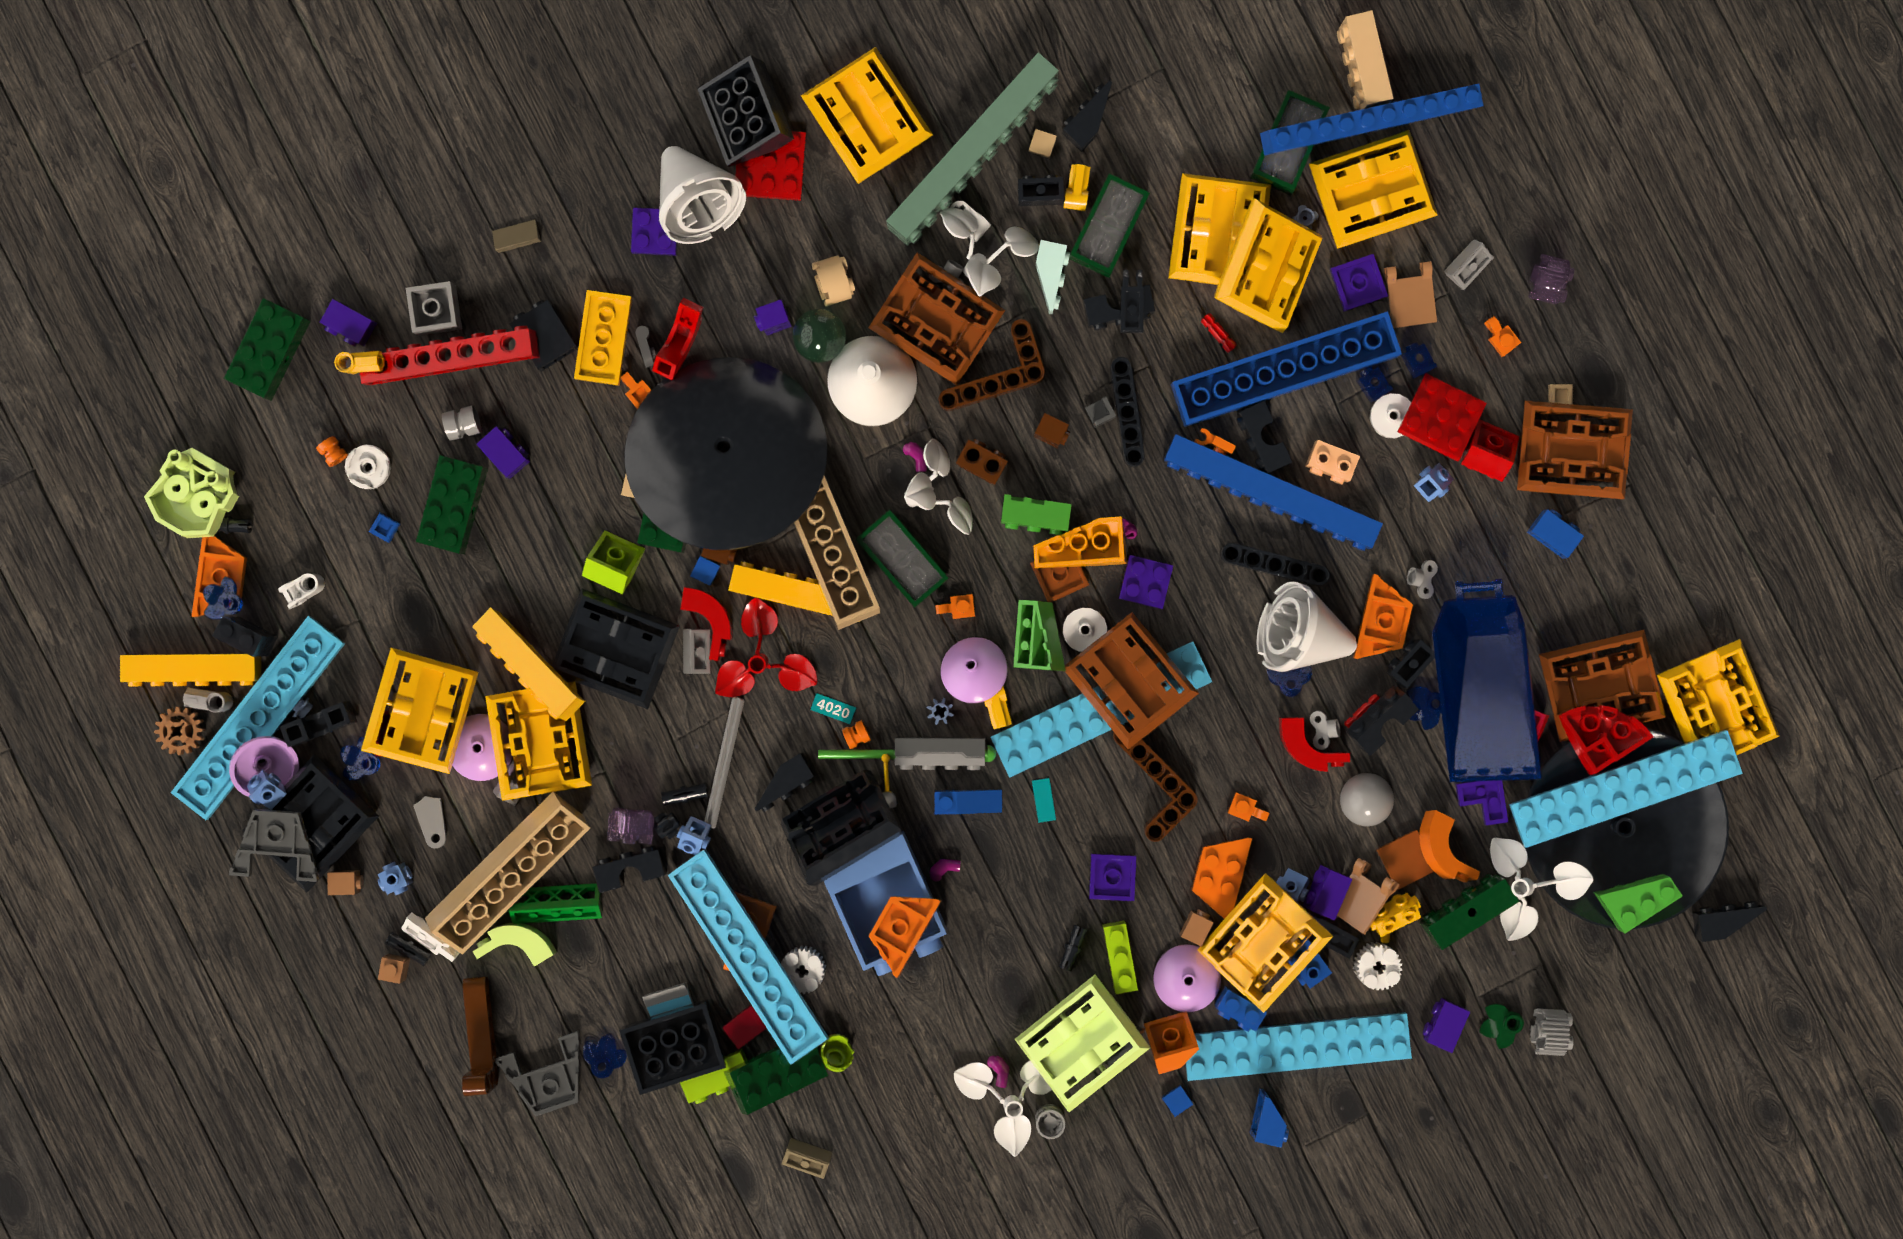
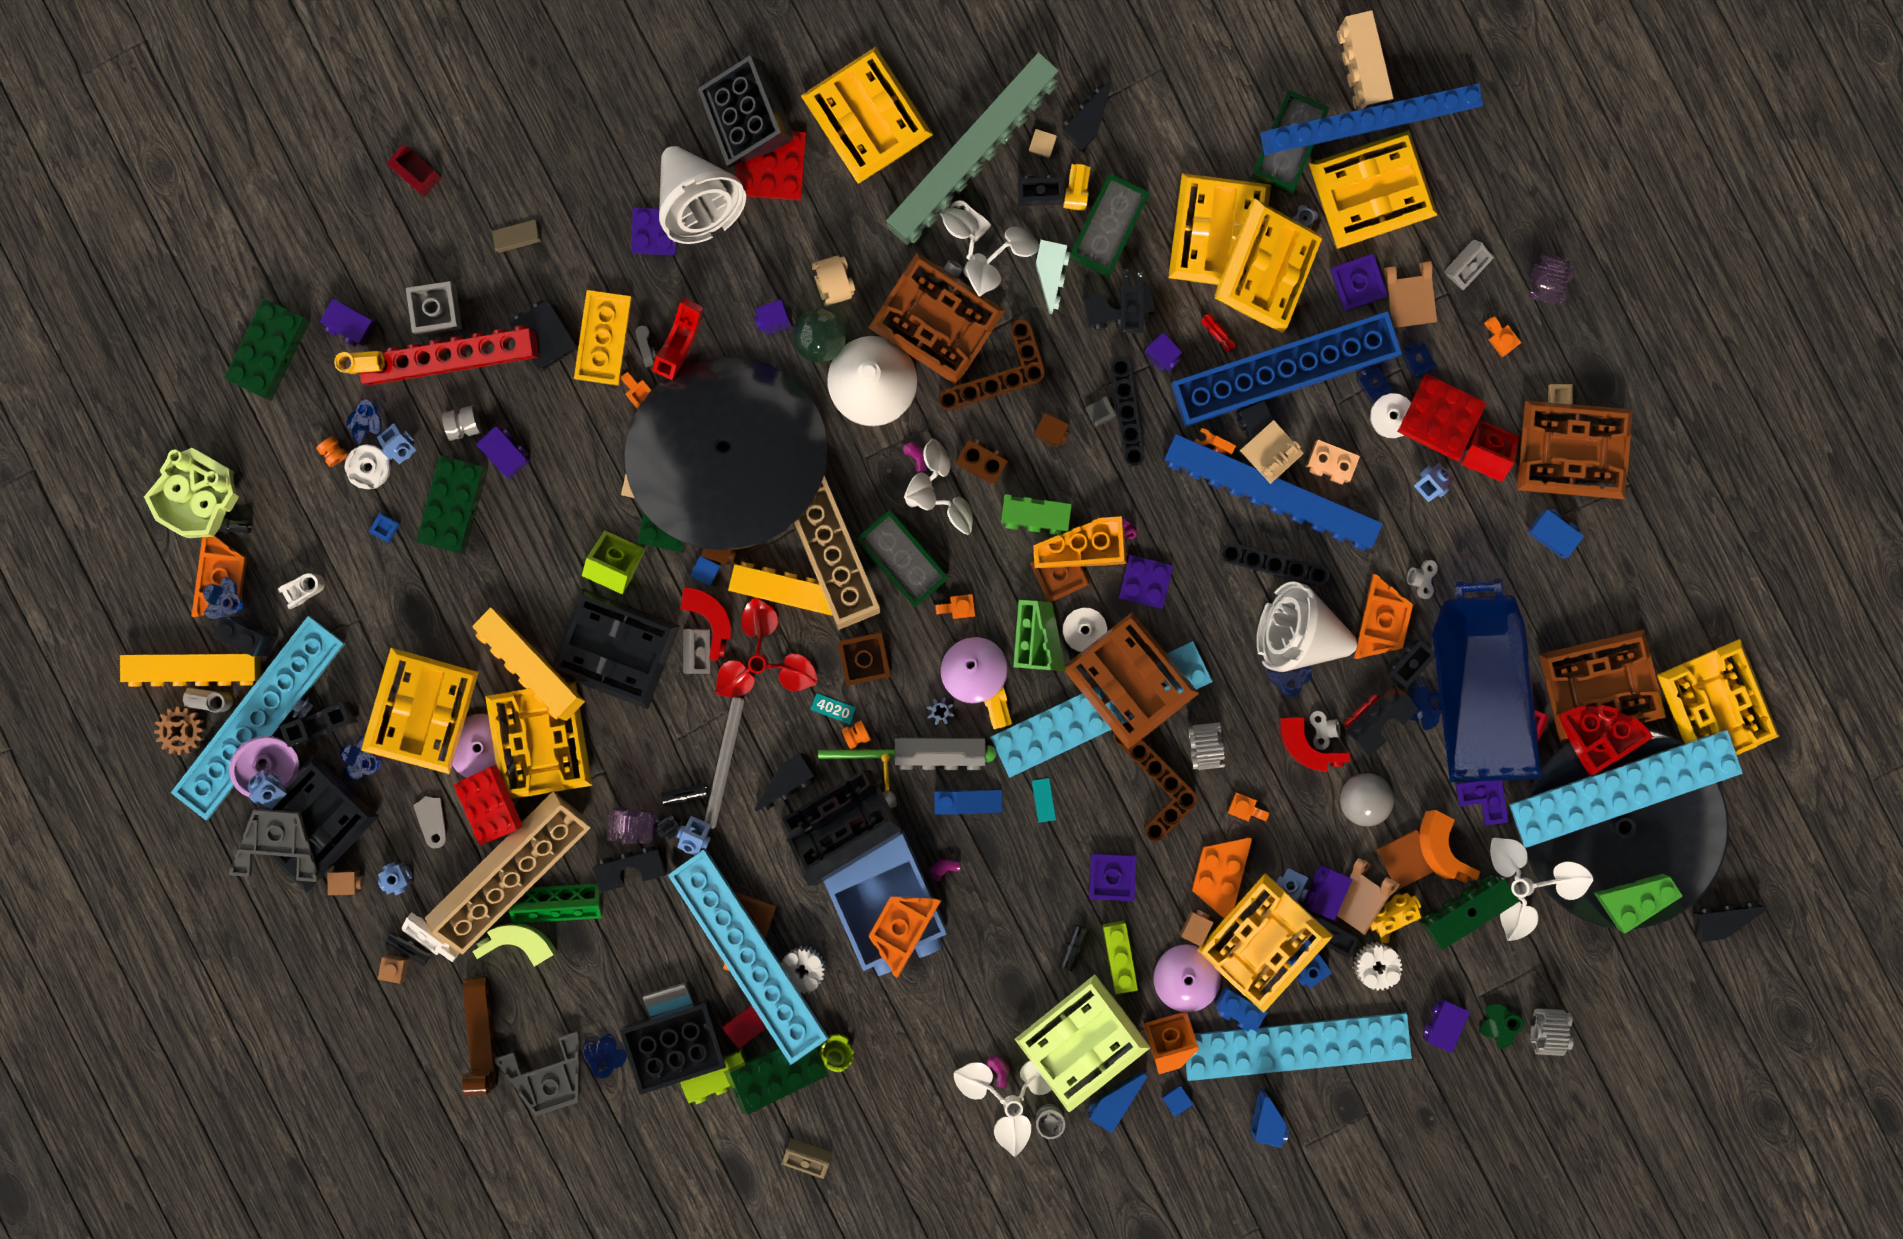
none -> clear blue plate [346,400,382,444]
none -> medium blue brick [377,423,416,464]
none -> dark red panel [386,144,442,197]
none -> red plate [454,764,523,846]
none -> reddish brown brick [837,632,891,686]
none -> blue slope [1087,1070,1148,1133]
none -> dark purple brick [1144,333,1182,373]
none -> light grey brick [1188,722,1225,770]
none -> tan hinge [1240,420,1304,484]

